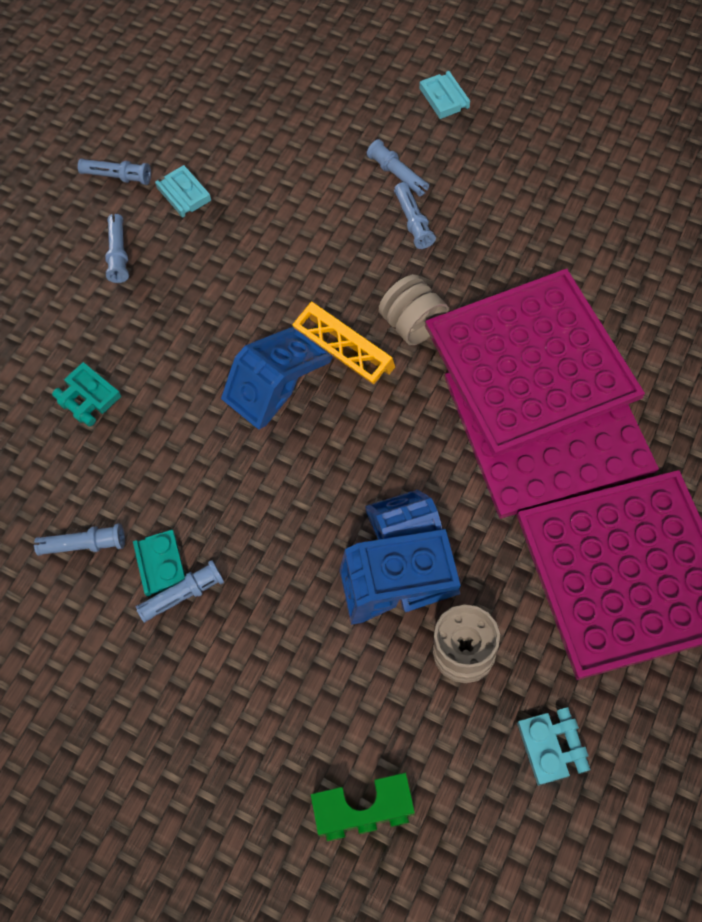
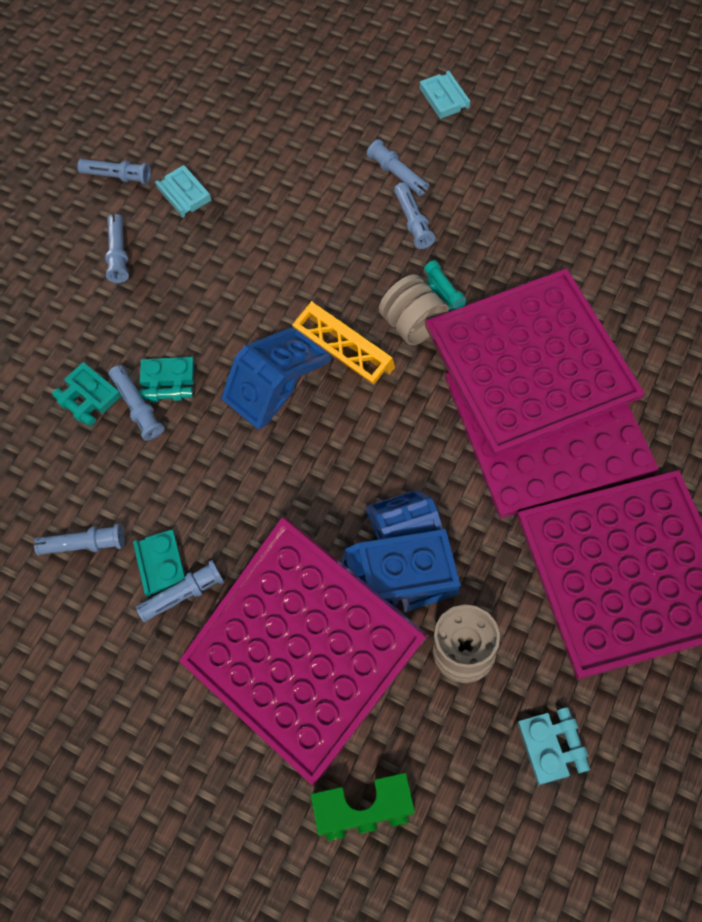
none -> medium blue pin [108,365,165,441]
none -> teal plate [139,357,195,402]
none -> magenta plate [179,517,429,786]
none -> teal plate [424,260,466,312]

